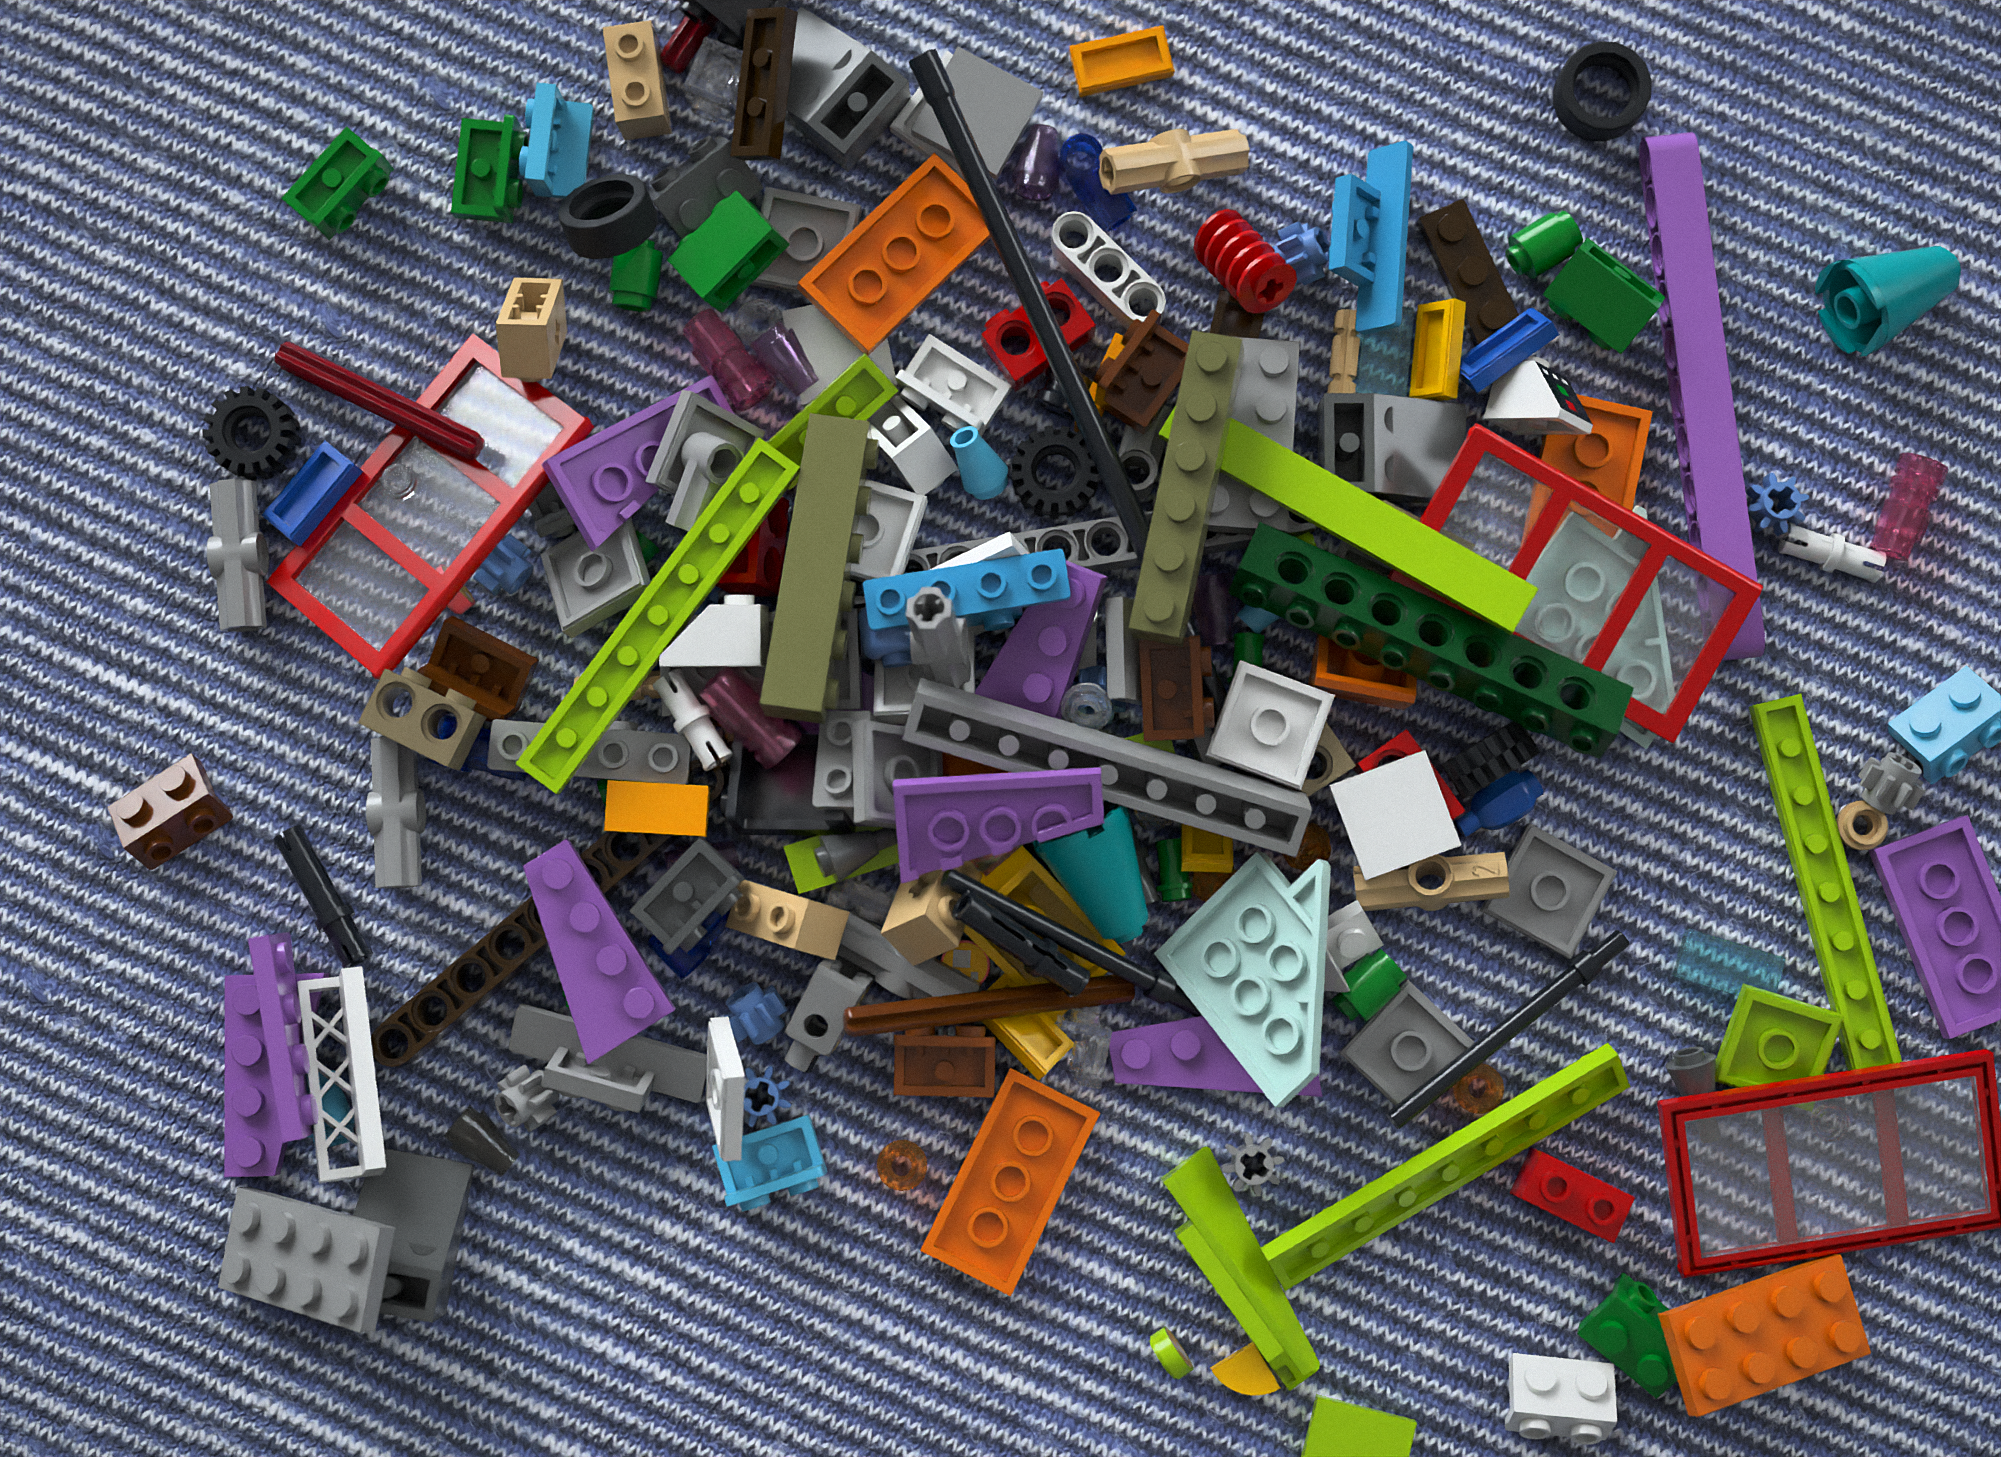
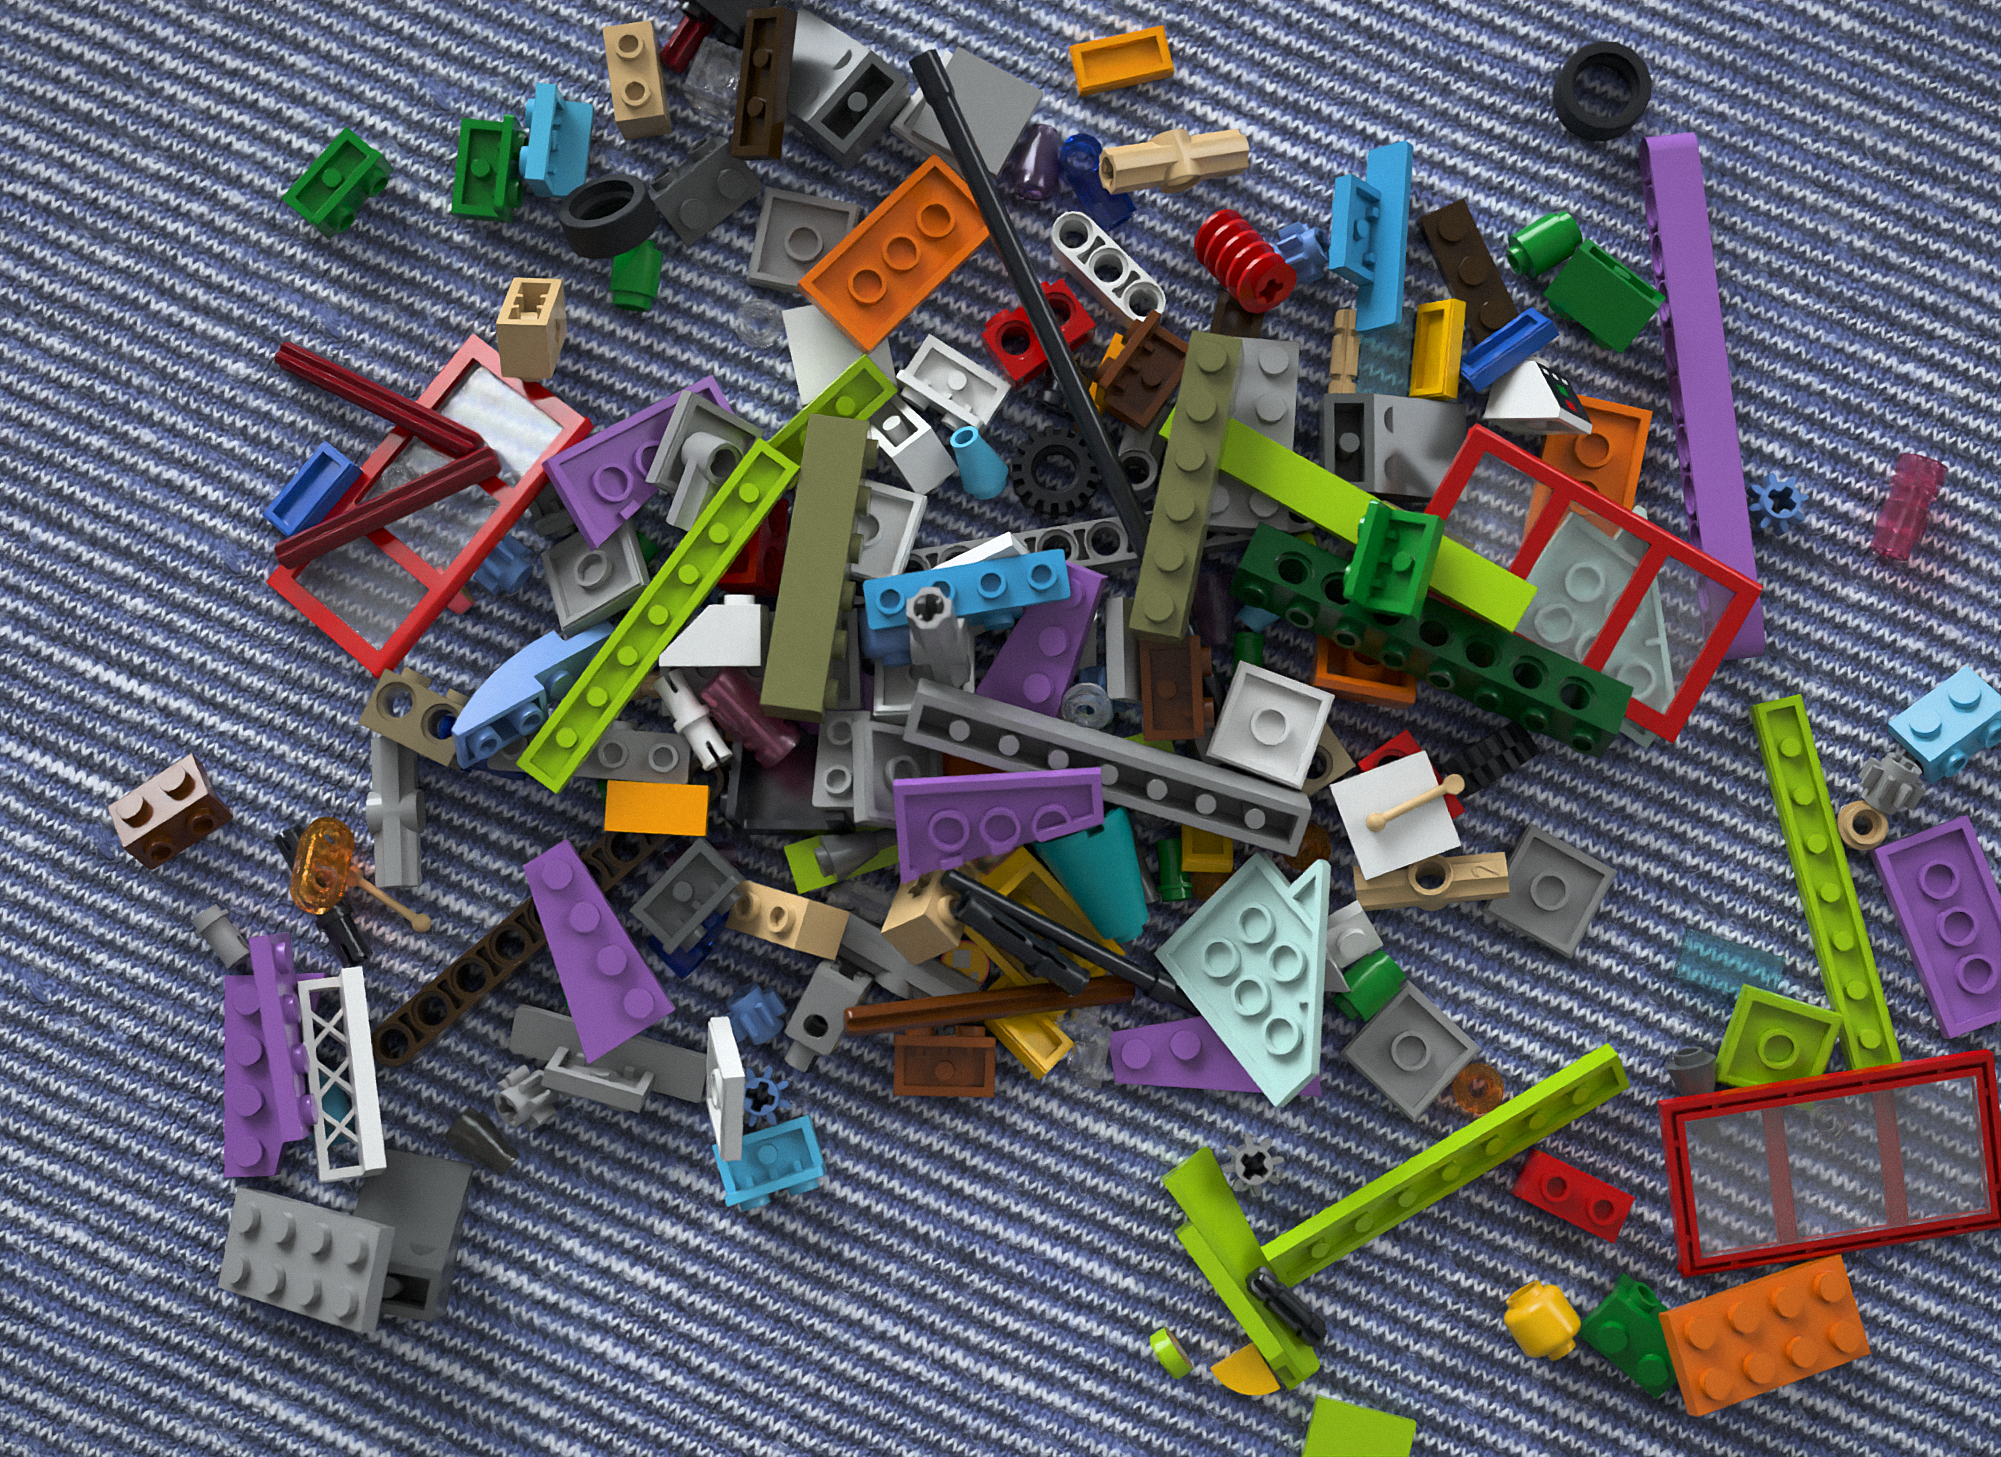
black tyre [202,386,302,481] -> none
light grey piece [207,479,269,632] -> none
reddish brown bracket [417,615,539,722] -> none
green brick [667,190,790,313] -> none
clear pink axle [682,308,776,412] -> none
clear purple cone [750,321,819,397] -> none
clear orange plate [877,1139,927,1191] -> none
orange plate [920,1067,1100,1296] -> none
black bar [1386,930,1630,1130] -> none
blue plant [1454,769,1544,838] -> none
white bracket [1505,1353,1617,1445] -> none
white pin [1778,523,1886,583] -> none
teal cone [1815,246,1961,356] -> none
none -> light grey pin [192,904,251,971]
none -> dark red axle [274,446,502,570]
none -> clear orange plate [290,817,354,914]
none -> tan hinge [341,866,432,933]
none -> medium blue slope [452,619,616,769]
none -> black axle [1245,1266,1327,1347]
none -> green bracket [1343,500,1446,620]
none -> tan hinge [1366,774,1465,832]
none -> yellow head [1504,1280,1581,1361]

